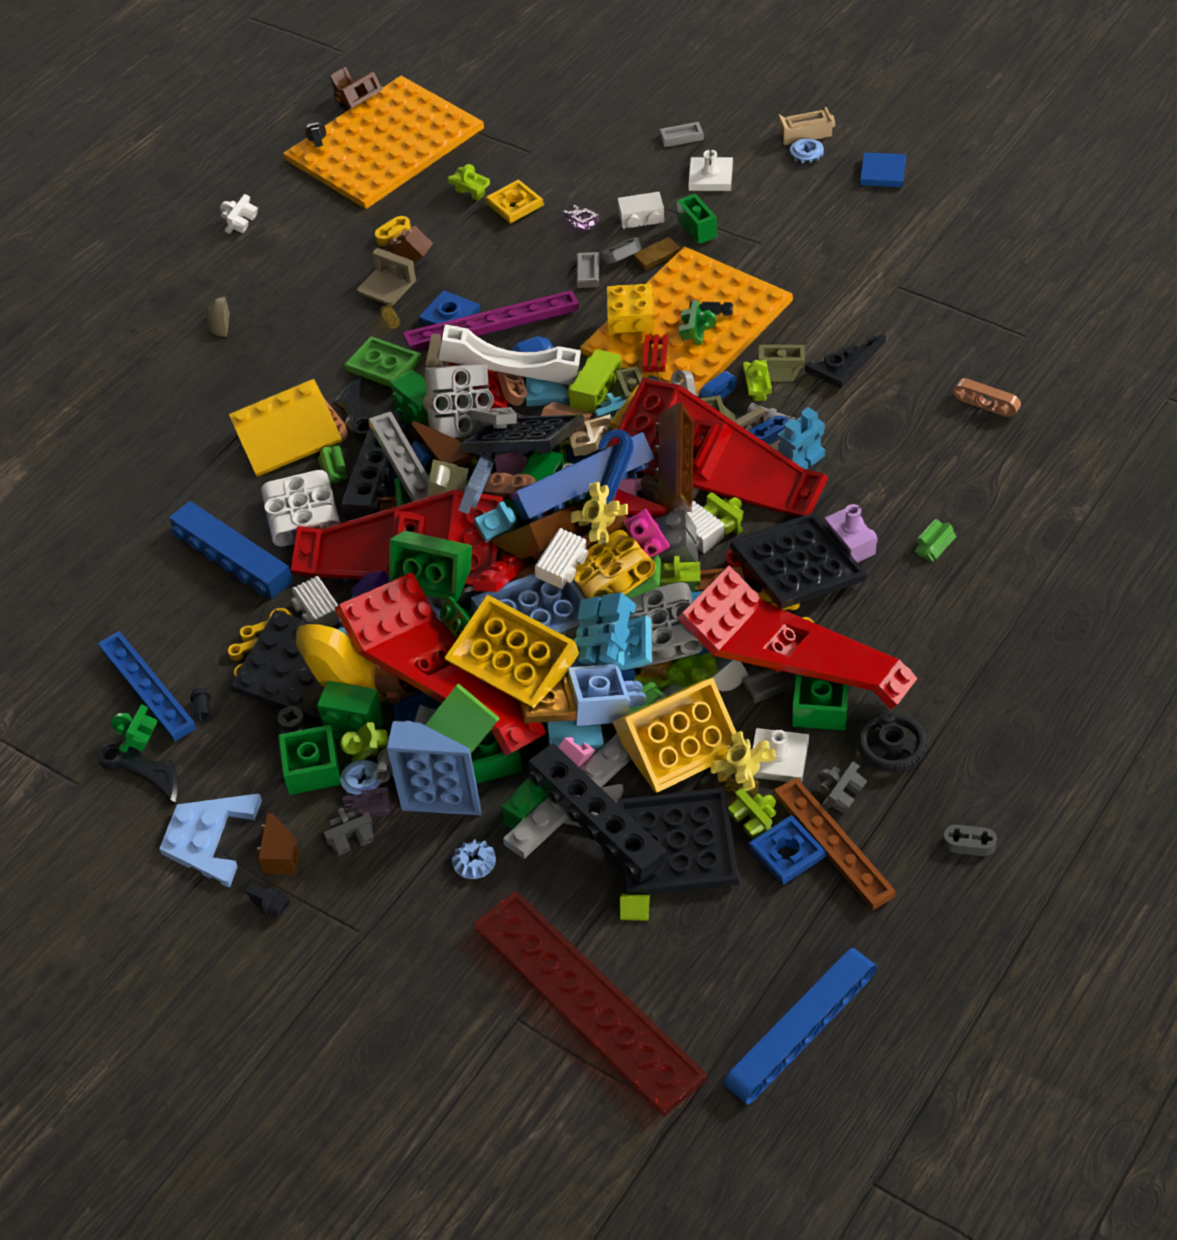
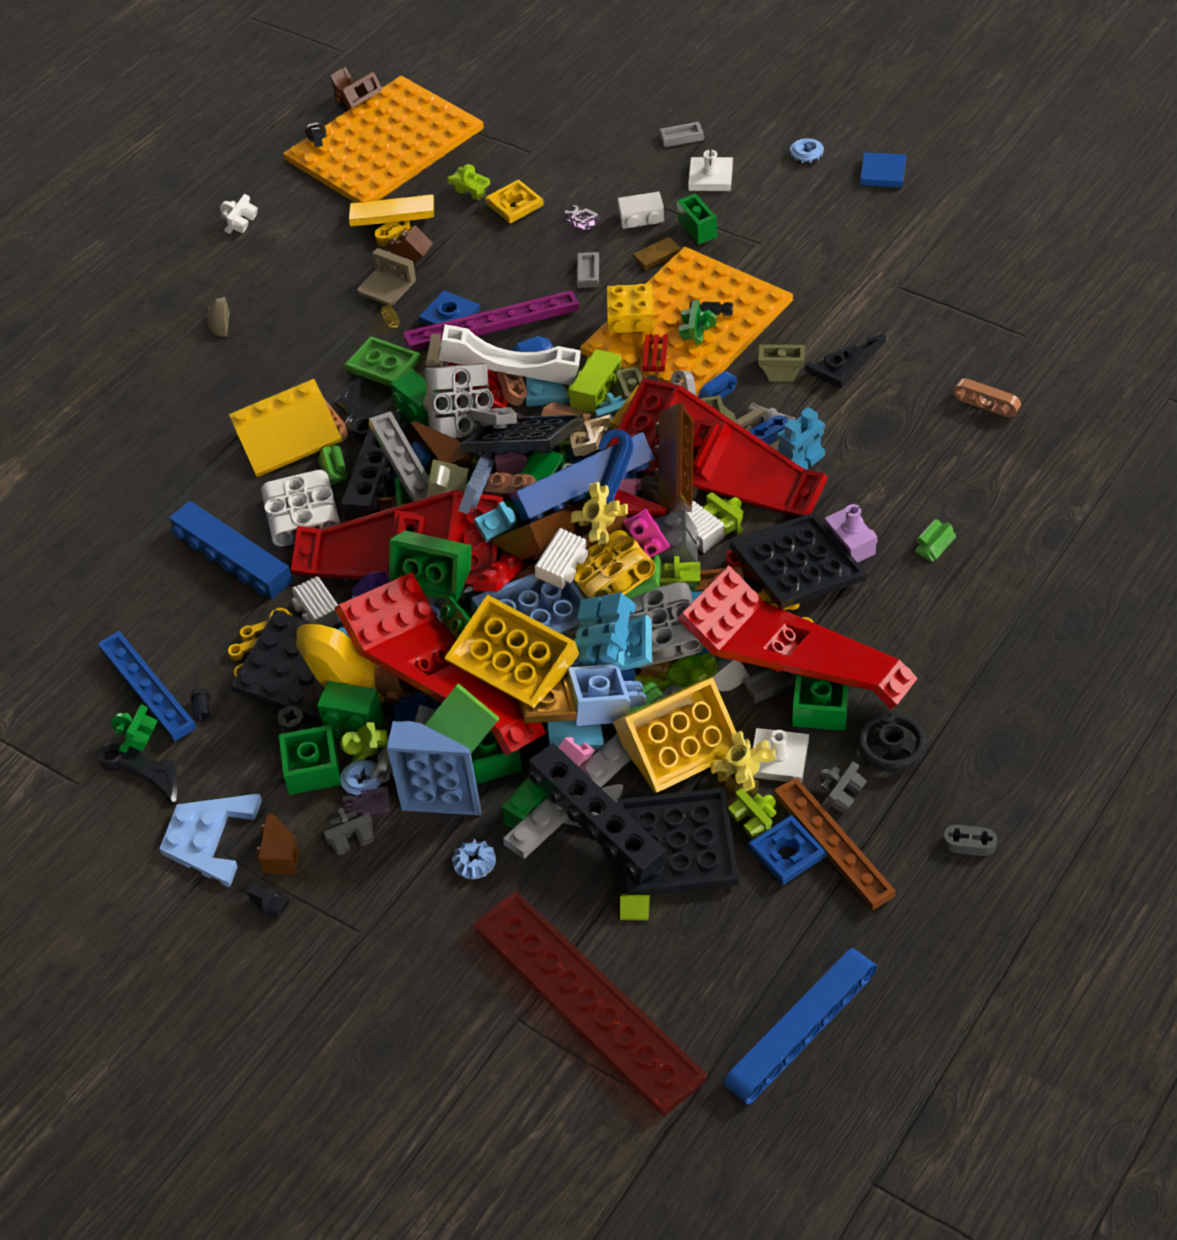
dark grey beam [602,238,641,264] -> none
lime hips [743,360,772,401] -> none
tan window [779,107,835,145] -> none
none -> yellow tile [349,195,434,227]

